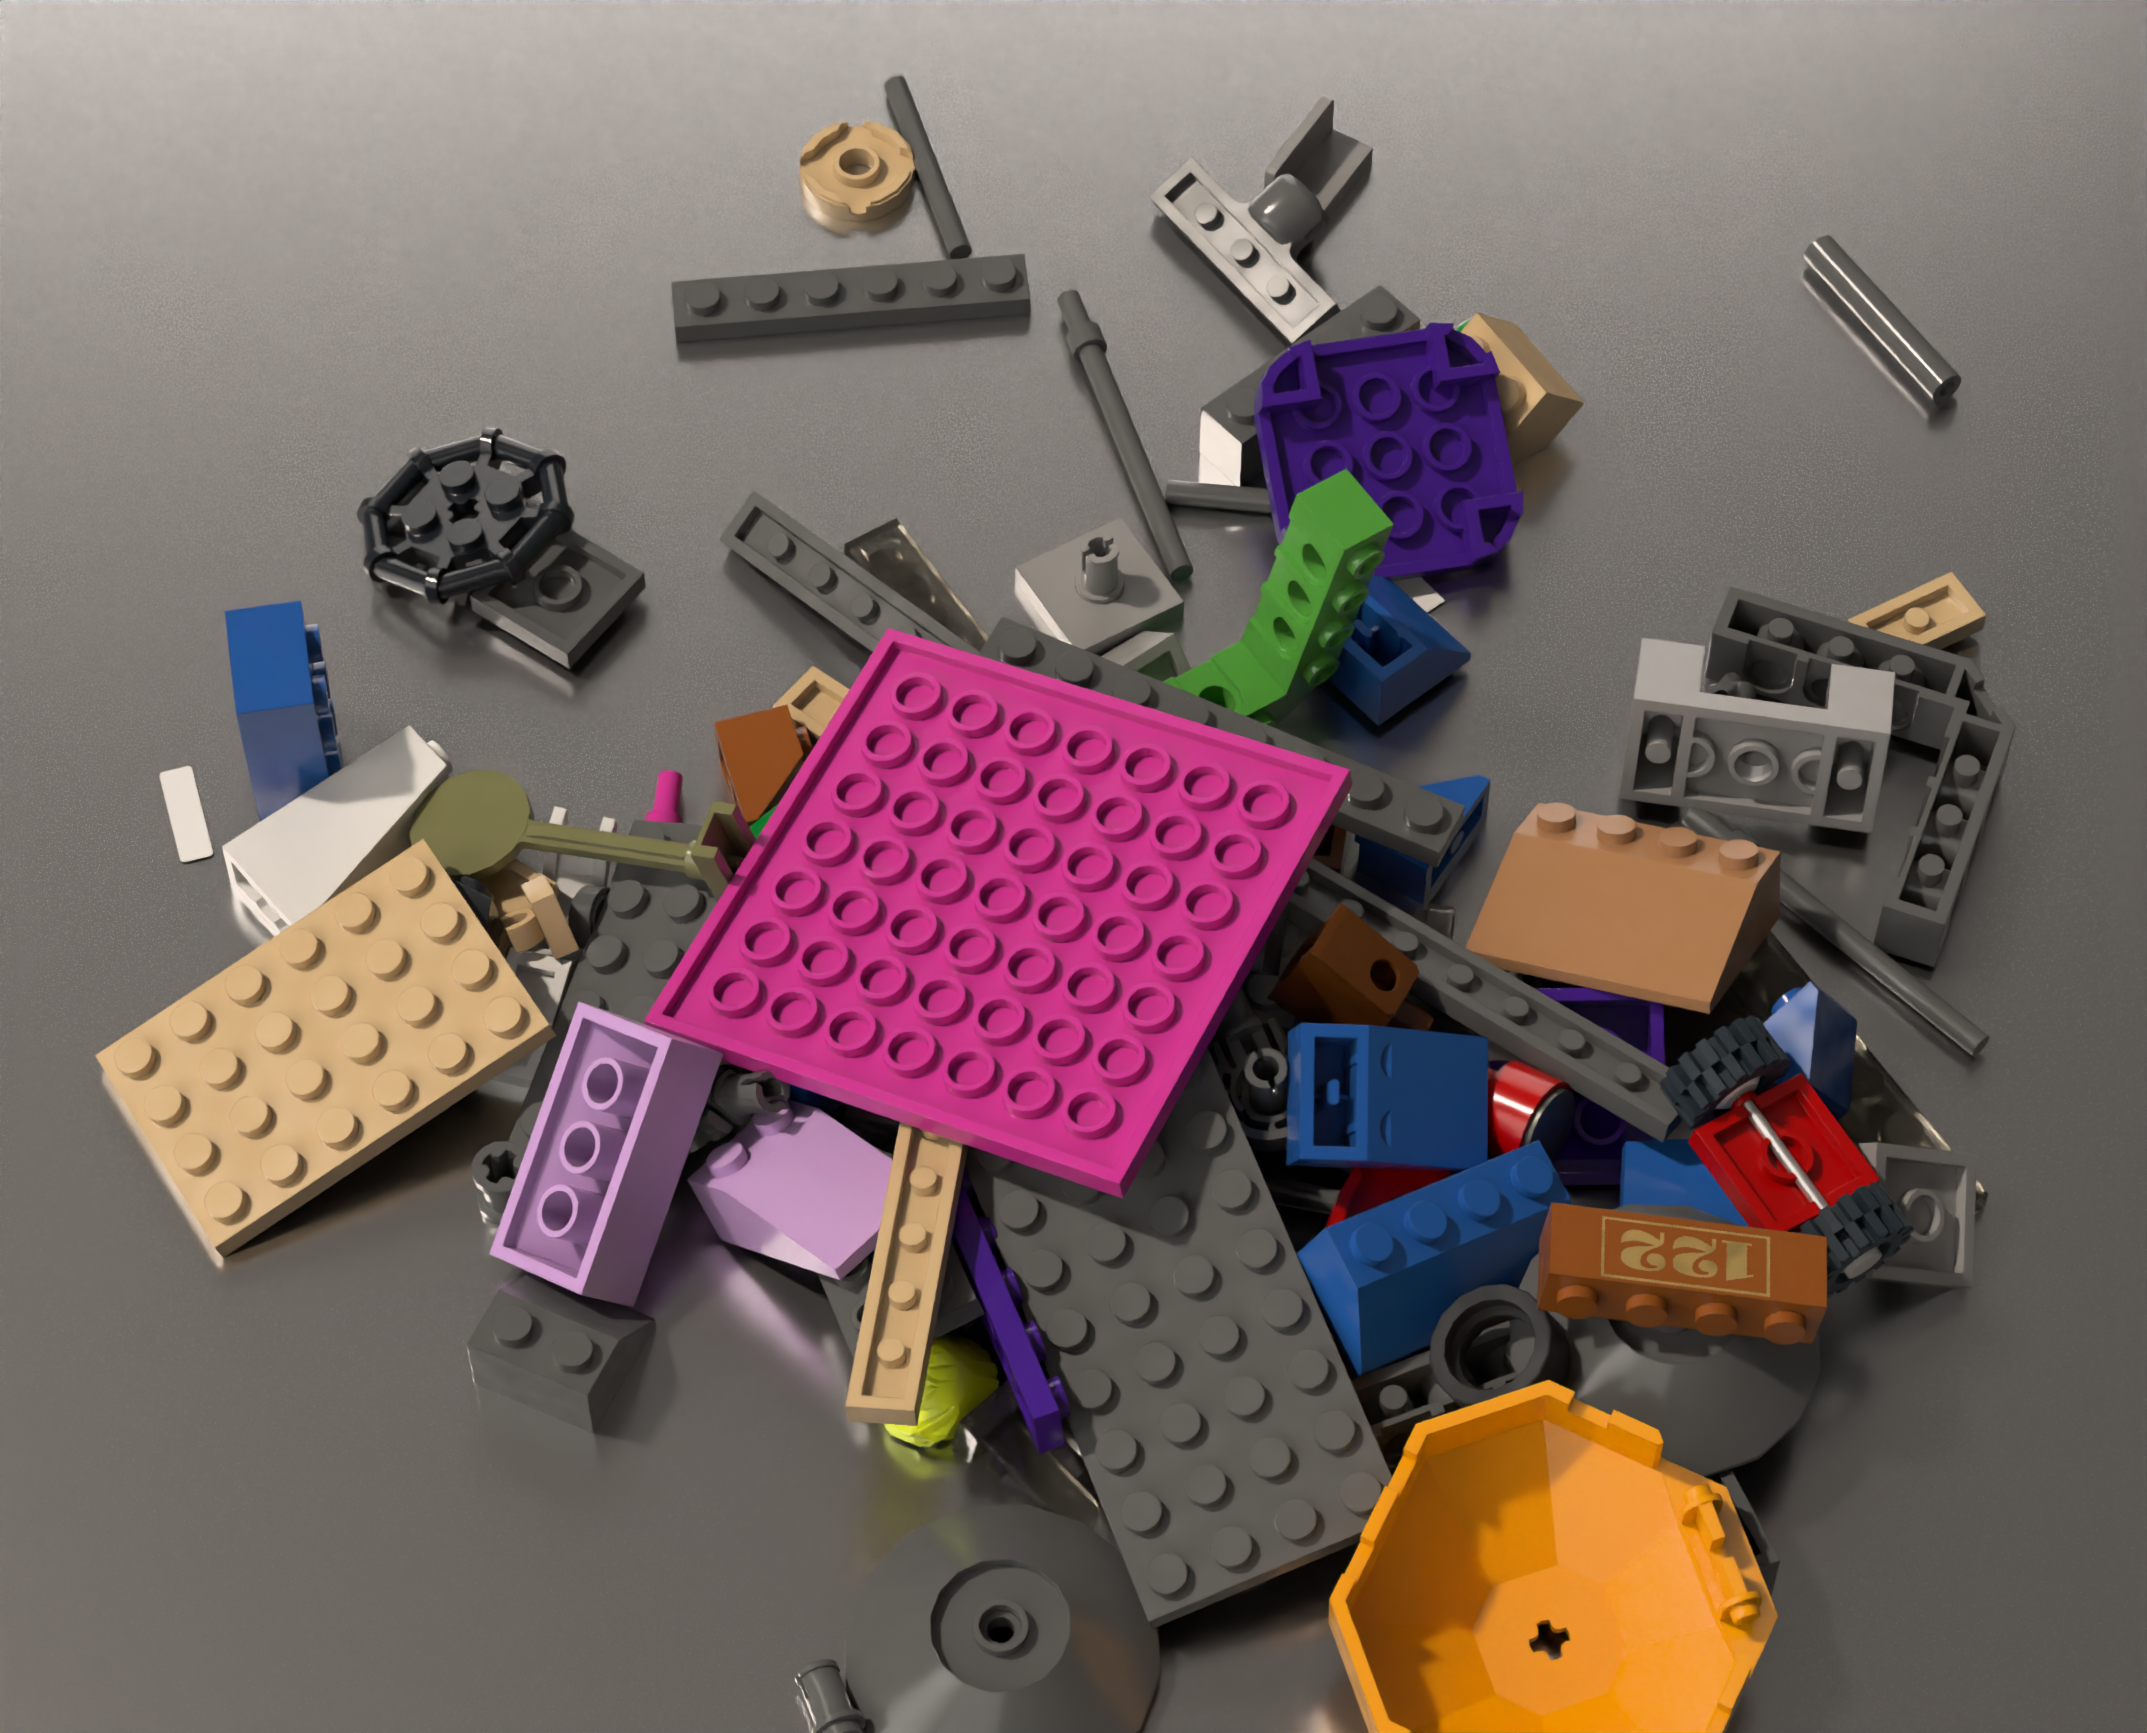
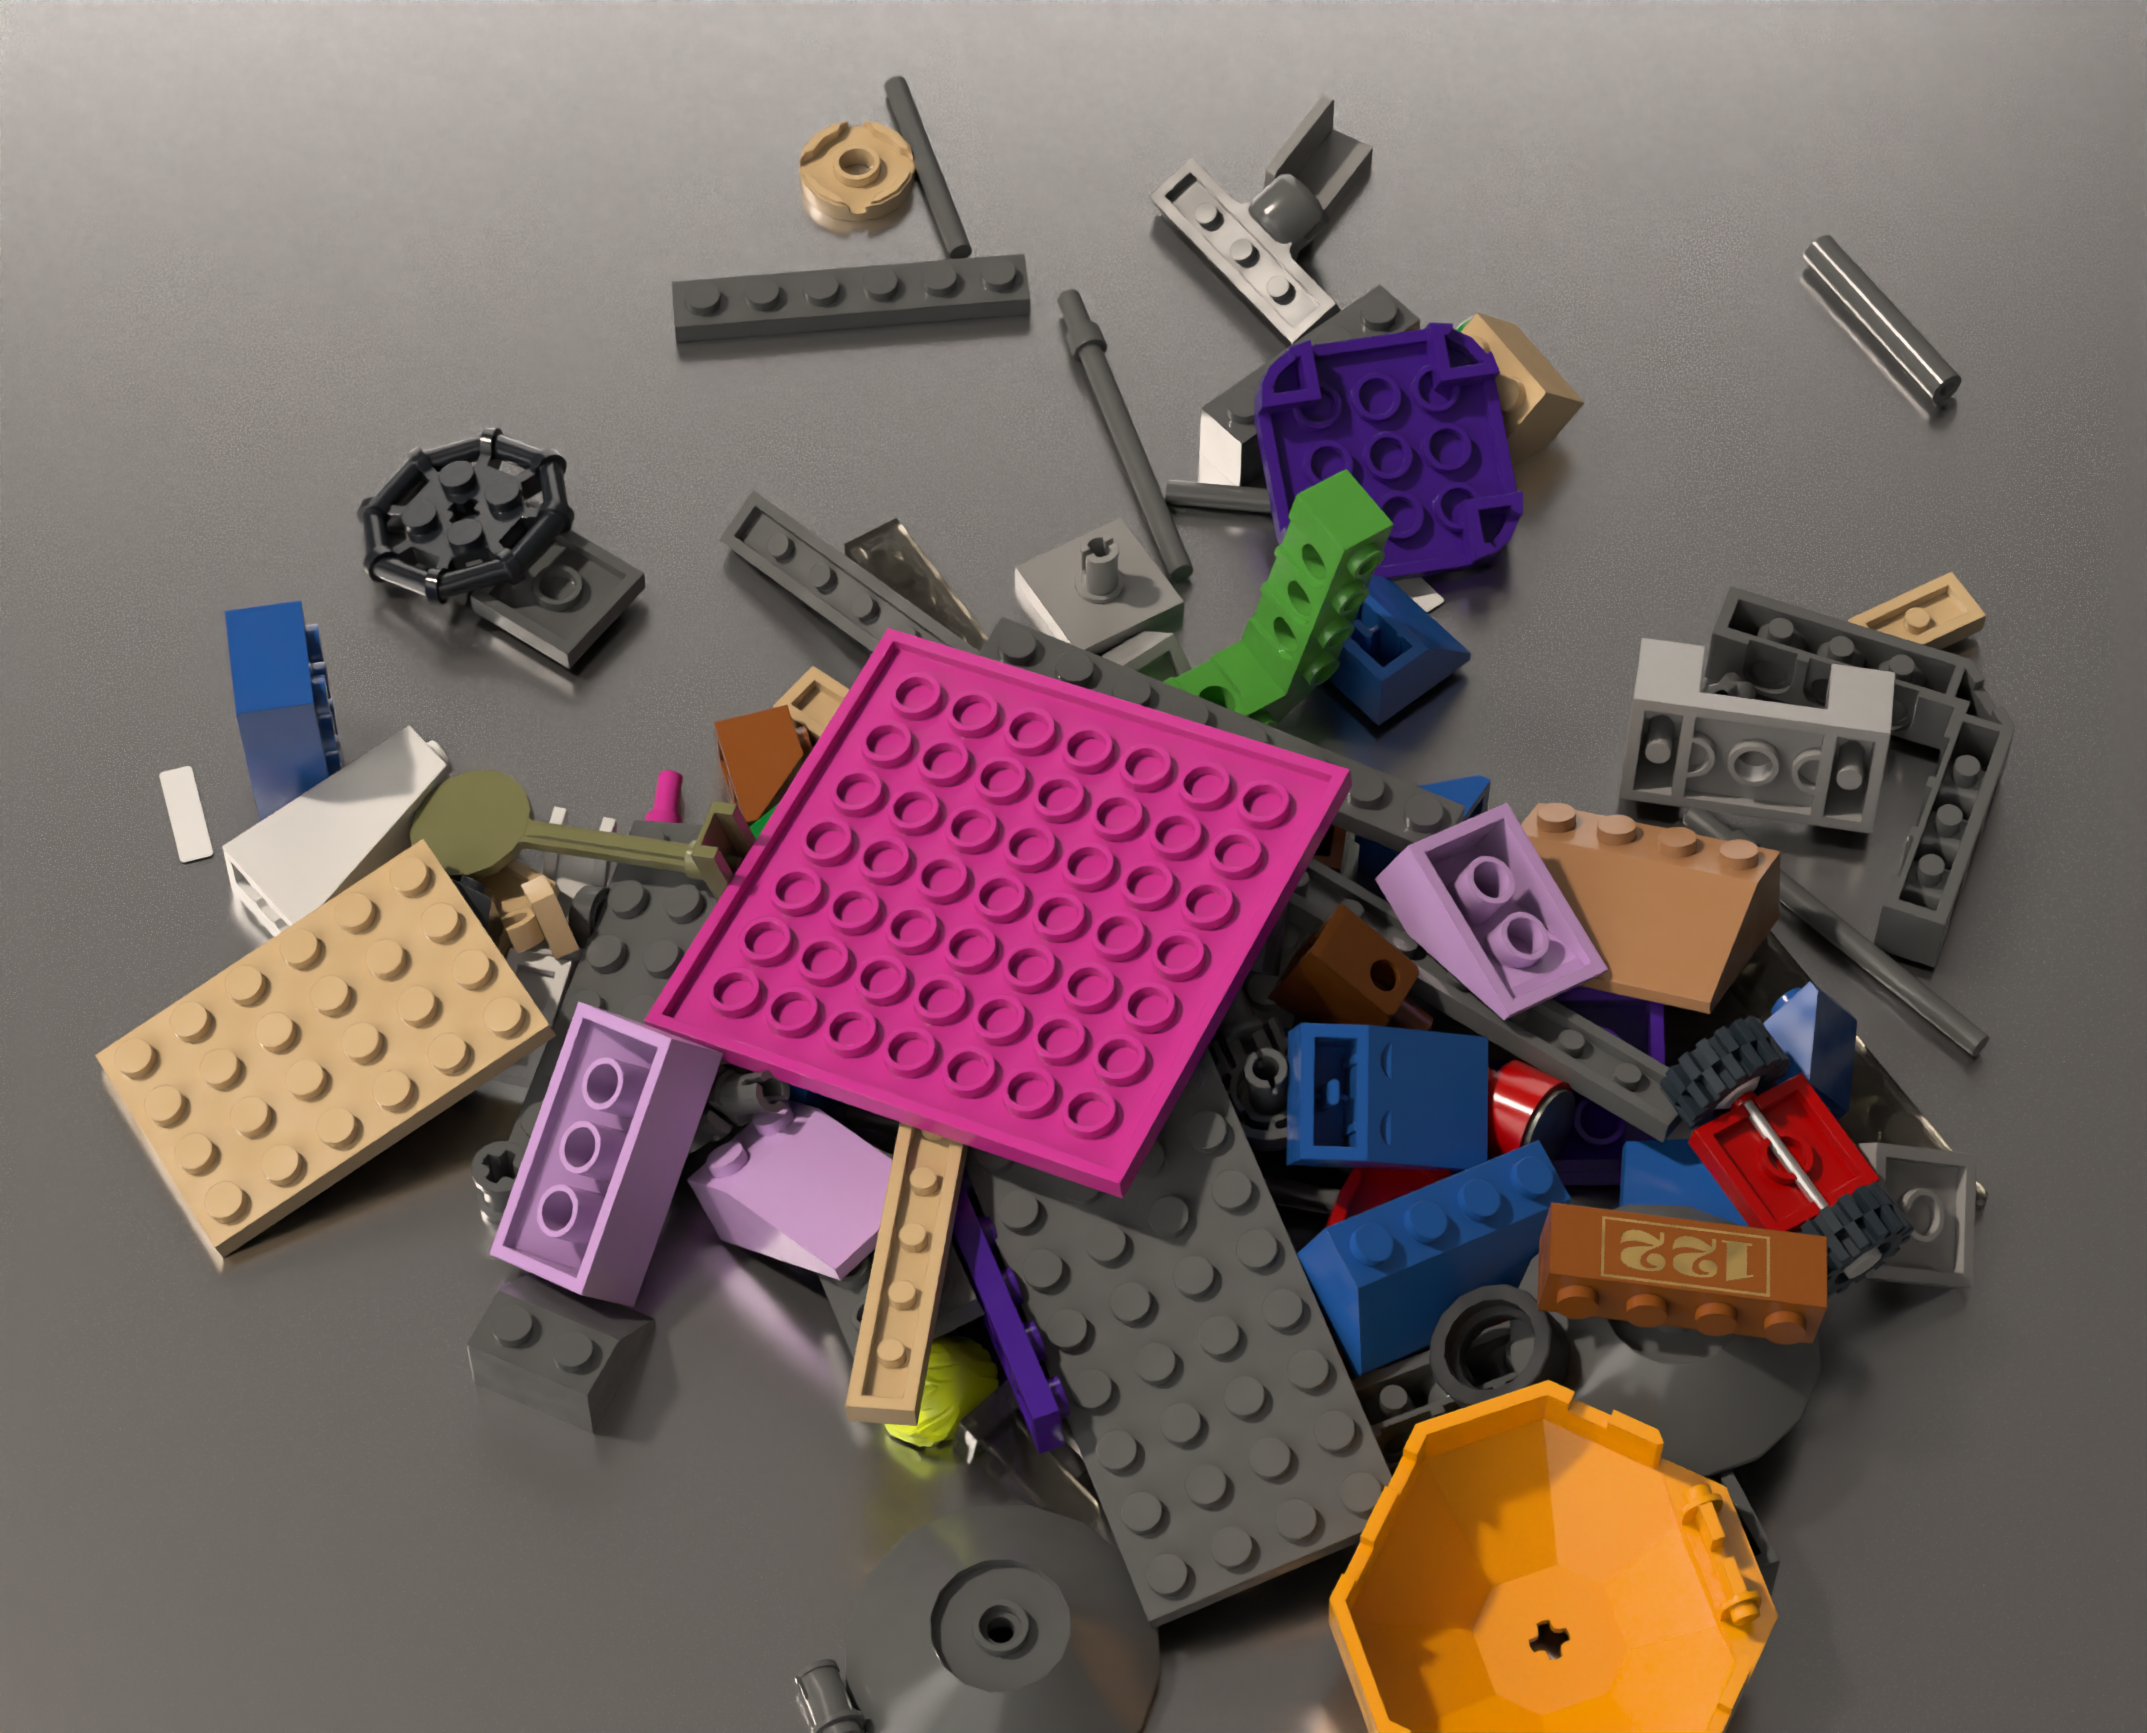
none -> lavender slope [1375,803,1608,1020]

